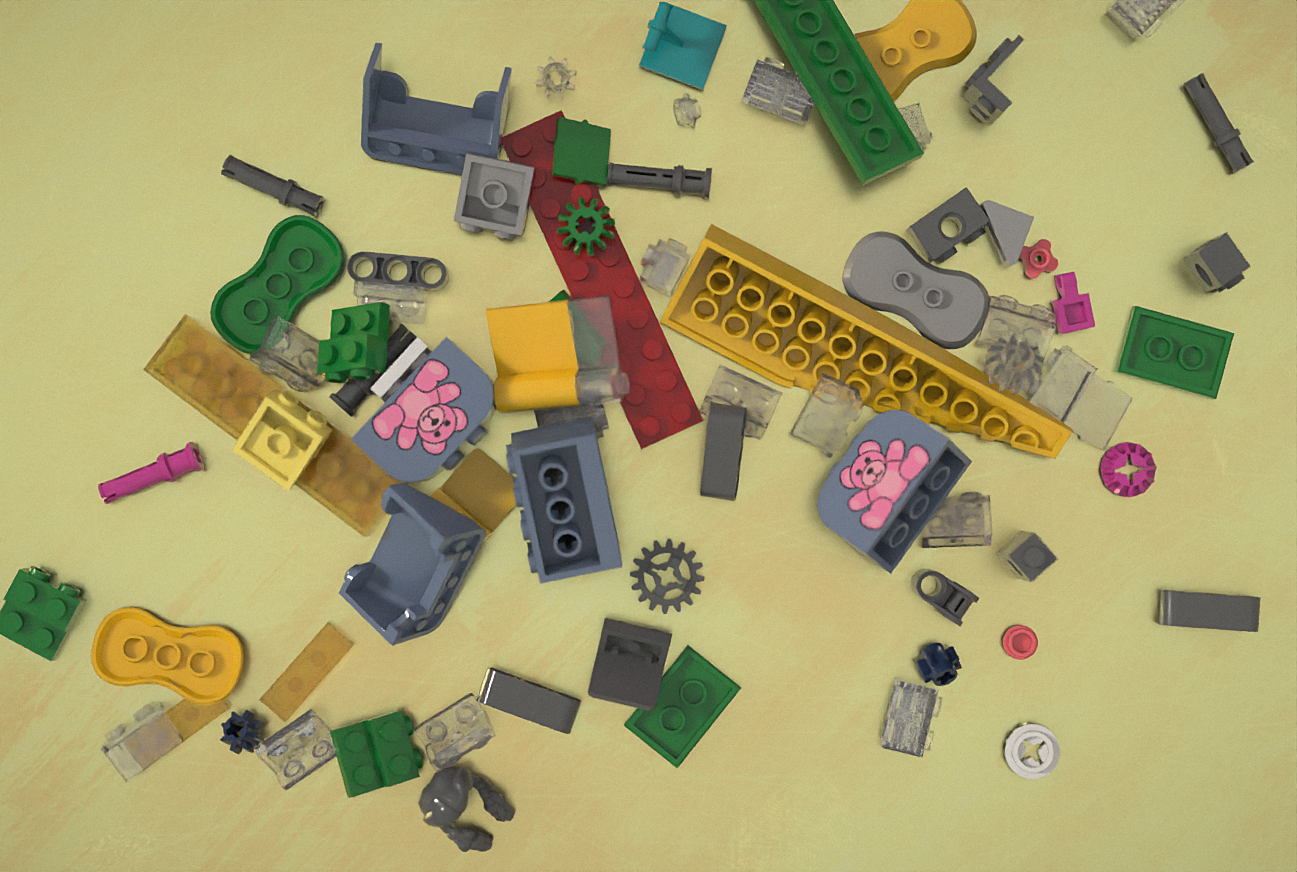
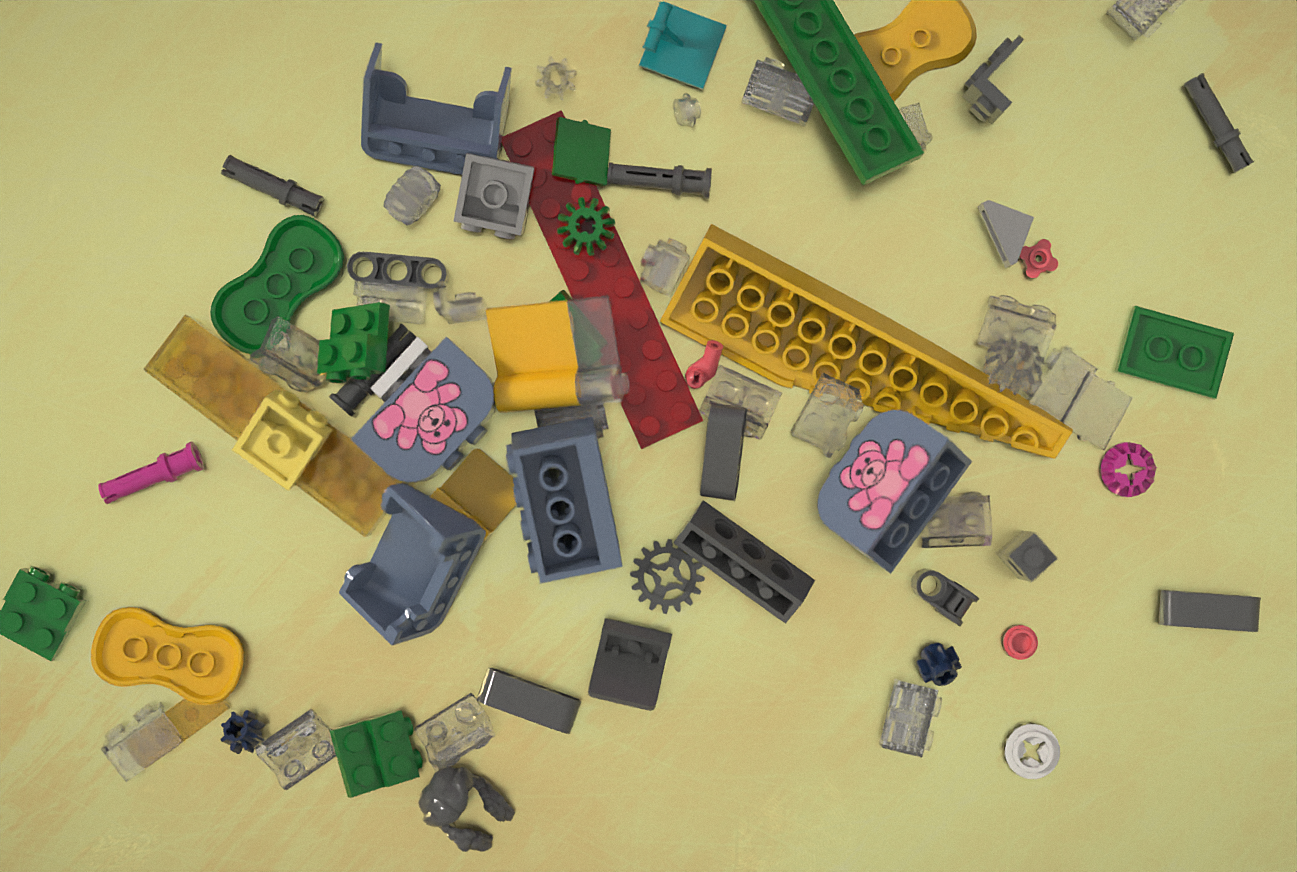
clear yellow tile [259,622,355,722] -> none
green tile [624,645,741,768] -> none
light grey plate [843,231,990,349] -> none
dark grey brick [906,187,990,263] -> none
dark pink plate [1052,272,1095,334] -> none
dark grey brick [1183,232,1251,292] -> none
none -> clear gear [383,165,441,225]
none -> clear bracket [433,281,488,324]
none -> dark grey brick [673,500,815,624]
none -> coral arm [685,340,723,389]

